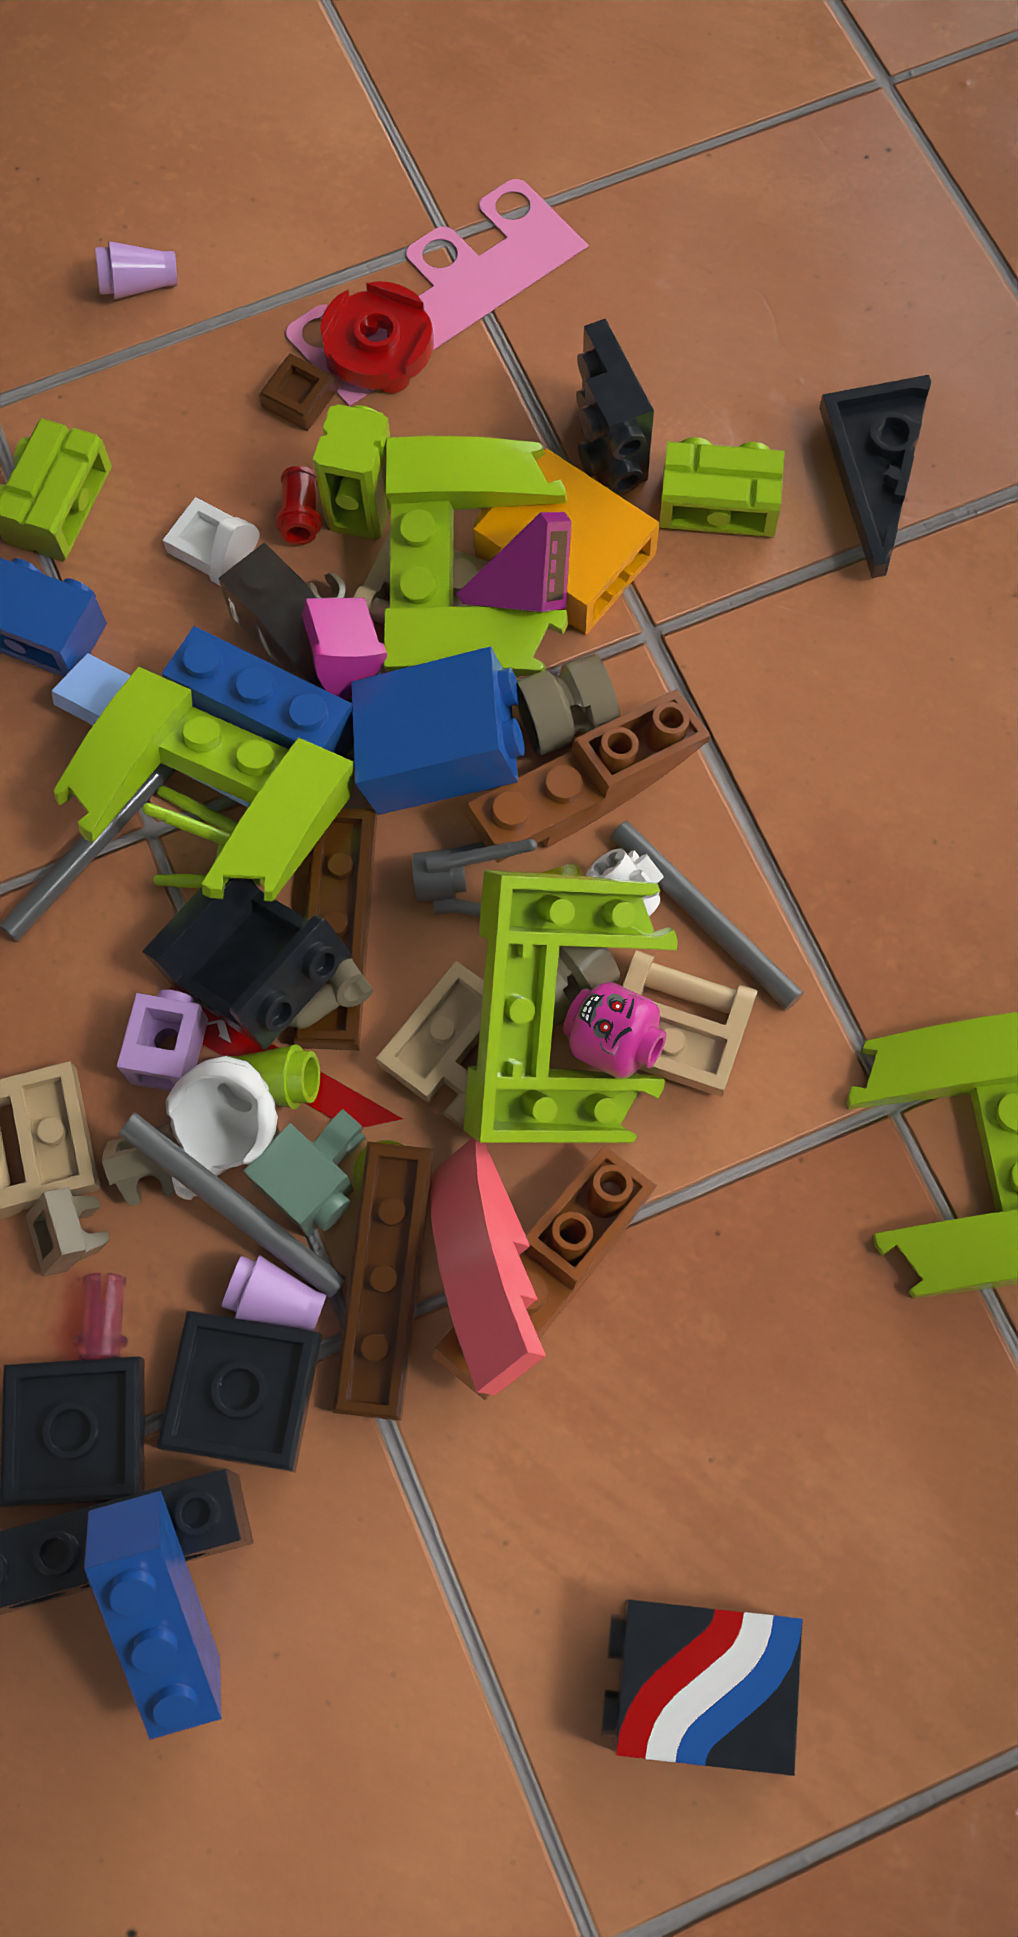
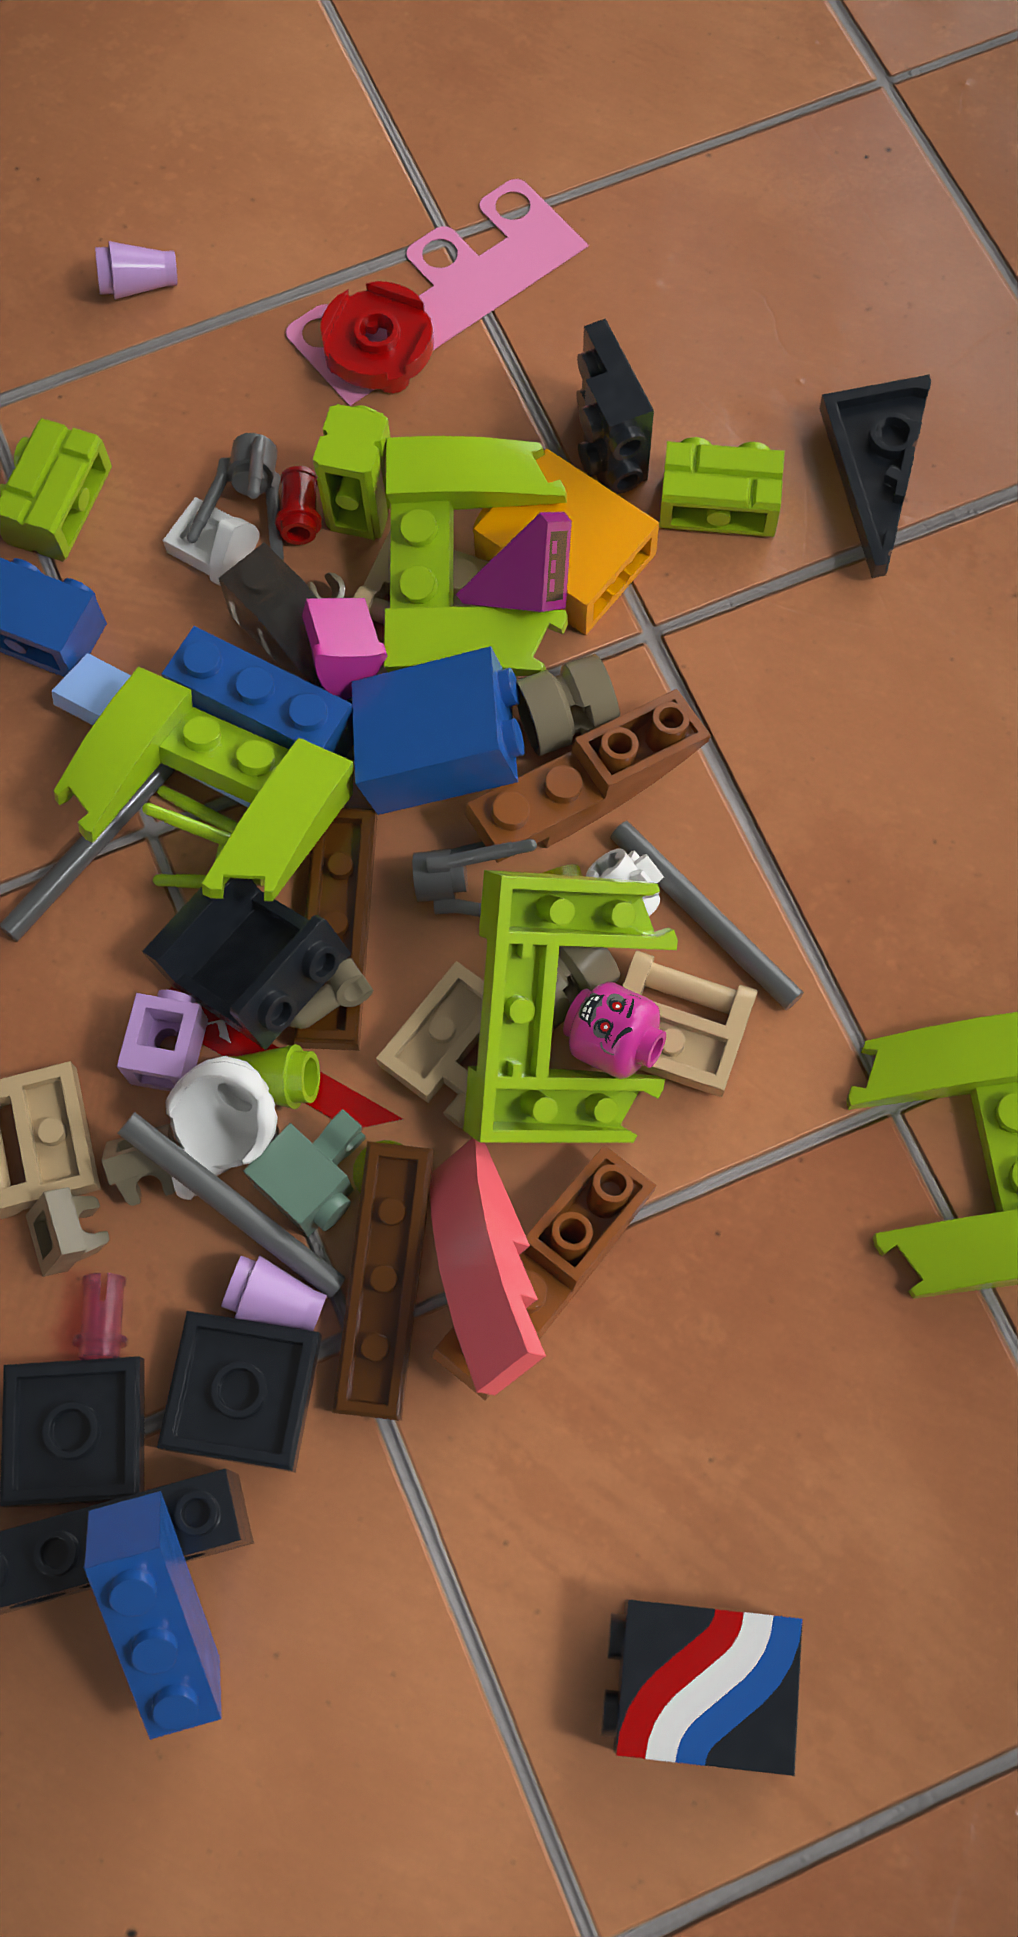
reddish brown tile [258,353,339,431] -> none
none -> dark grey plant [187,433,285,580]

